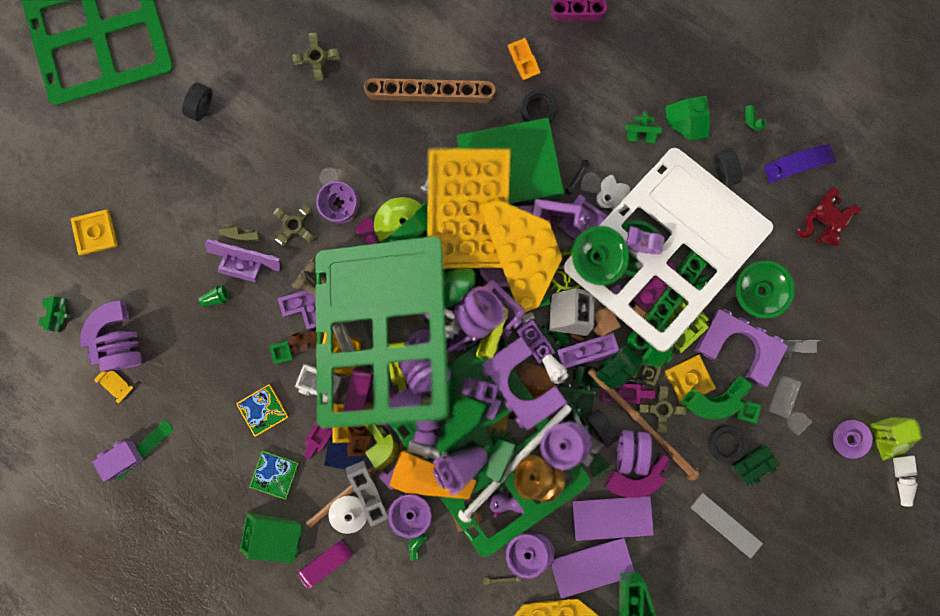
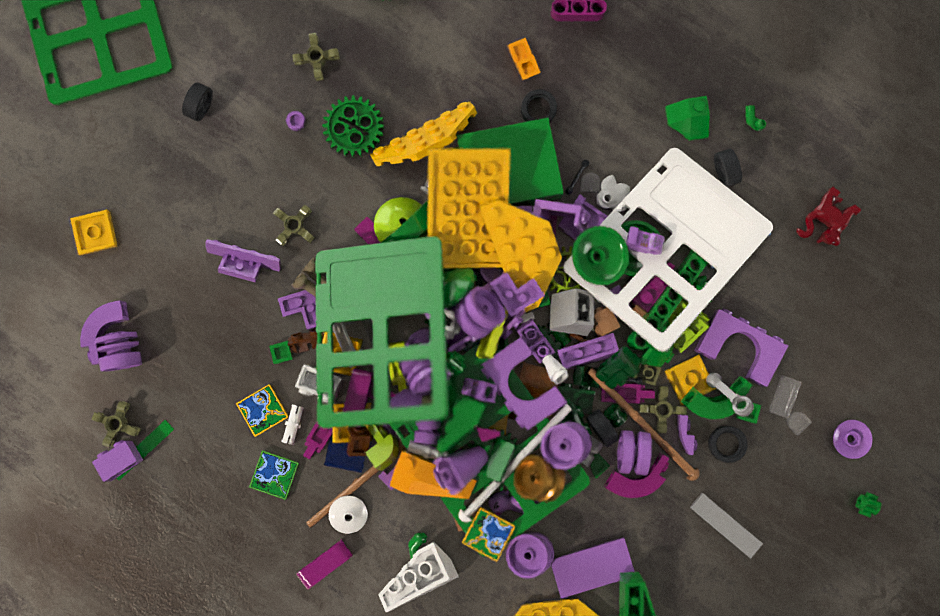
green hips [38,296,71,332] -> none
yellow piece [94,371,134,403] -> none
green cone [199,286,229,308] -> none
olive slope [218,225,262,242] -> none
green slope [240,512,302,564] -> none
medium lavender wheel [316,181,361,224] -> none
clear tile [319,168,339,186] -> none
light grey arch [346,460,388,526] -> none
medium nougat beam [364,78,495,103] -> none
medium lavender wheel [388,493,432,538] -> none
olive hinge [483,576,523,585] -> none
medium lavender tile [486,398,502,420] -> none
medium lavender tile [572,495,654,541] -> none
green hips [625,111,662,143] -> none
dark green brick [731,444,780,487] -> none
green dish [736,261,795,319] -> none
dark purple arch [764,144,836,184] -> none
light grey piece [784,340,821,357] -> none
lime wedge [870,417,921,461] -> none
white tile [893,455,917,477] -> none
white cone [897,476,918,506] -> none
none -> olive pin [91,401,141,447]
none -> white pin [282,405,304,445]
none -> medium lavender tile [286,111,306,131]
none -> green gear [322,95,384,158]
none -> yellow plate [370,101,477,166]
none -> white wedge [378,542,459,612]
none -> green gear [446,351,465,377]
none -> tile [462,507,515,562]
none -> magenta slope [477,427,501,442]
none -> medium lavender plate [490,272,544,317]
none -> dark green wheel [603,403,628,428]
none -> medium lavender slope [677,414,697,455]
none -> light grey piece [706,373,754,417]
none -> green gear [856,492,881,518]

